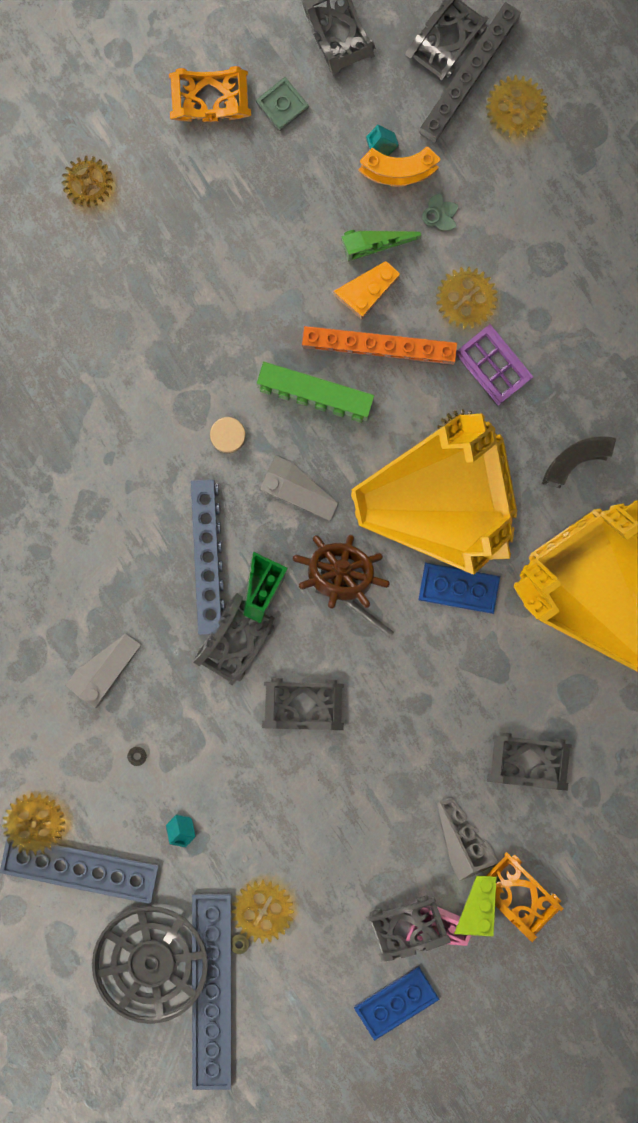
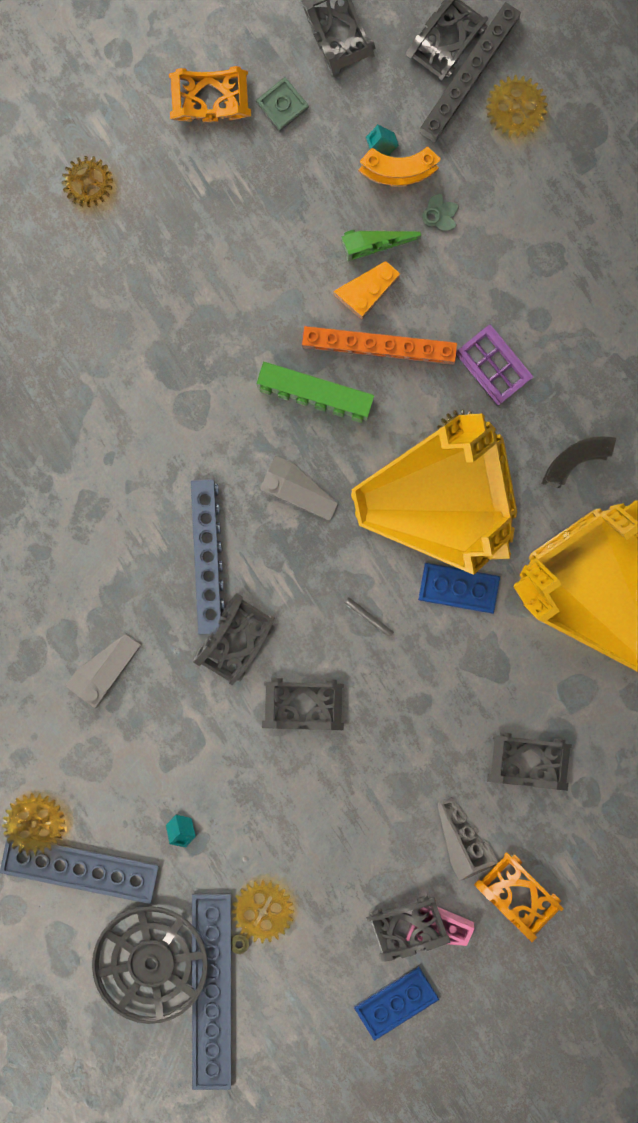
clear smoke plate [127,747,147,766] -> none
tan head [210,417,246,454] -> none
green wedge [243,552,288,624] -> none
reddish brown brick [293,535,390,609] -> none
clear yellow gear [436,267,498,329] -> none
lime wedge [454,876,496,937] -> none

